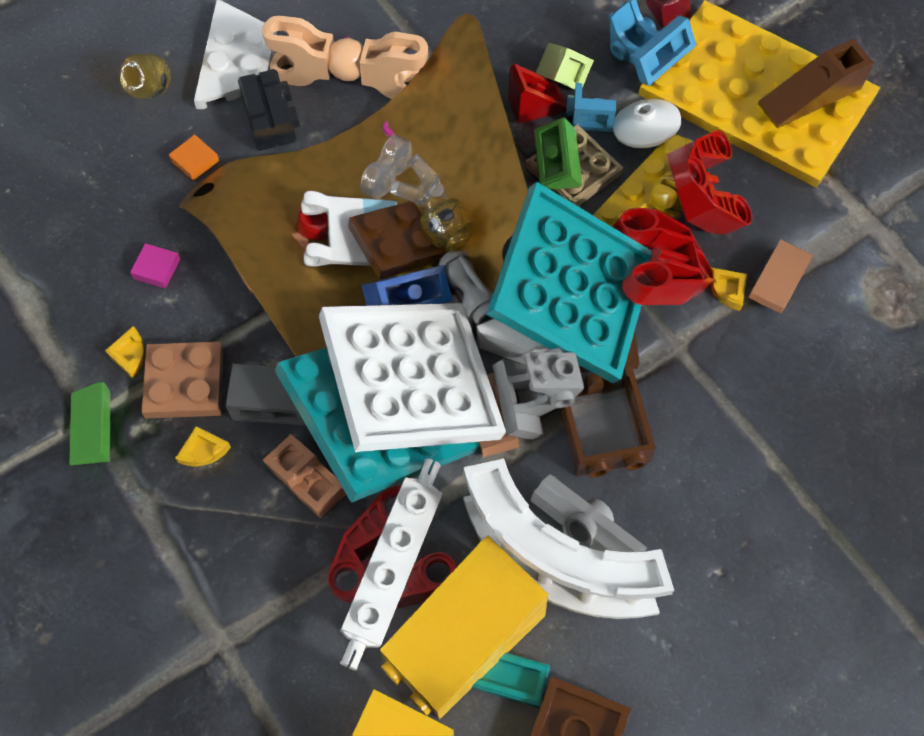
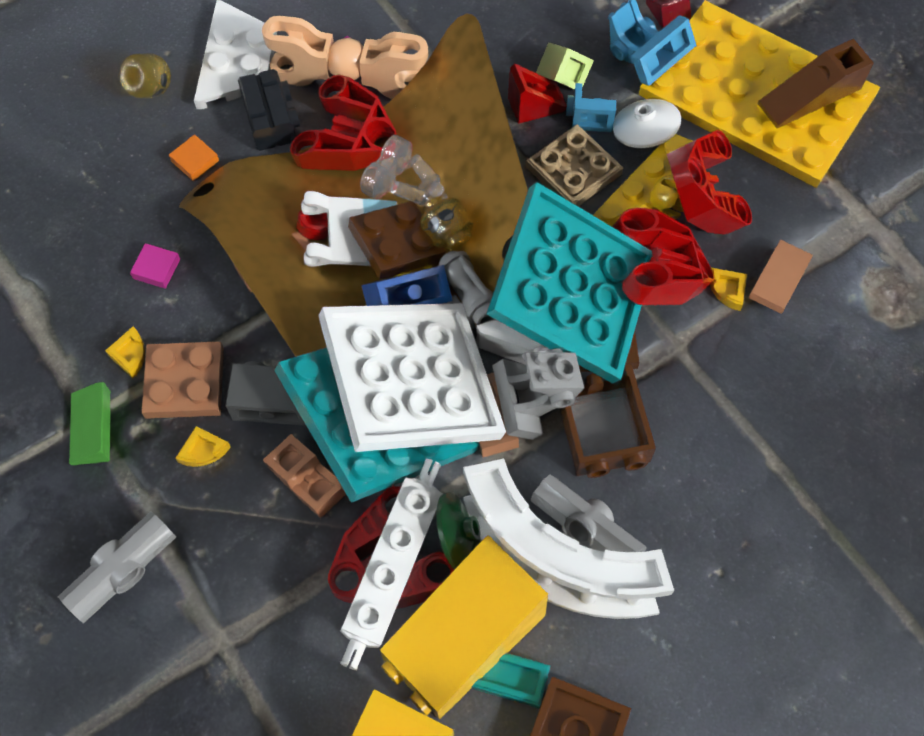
bright green slope [534,117,582,189] -> none
none -> light grey piece [58,511,176,624]
none -> red connector [290,75,400,171]
none -> dark green dish [436,492,481,570]

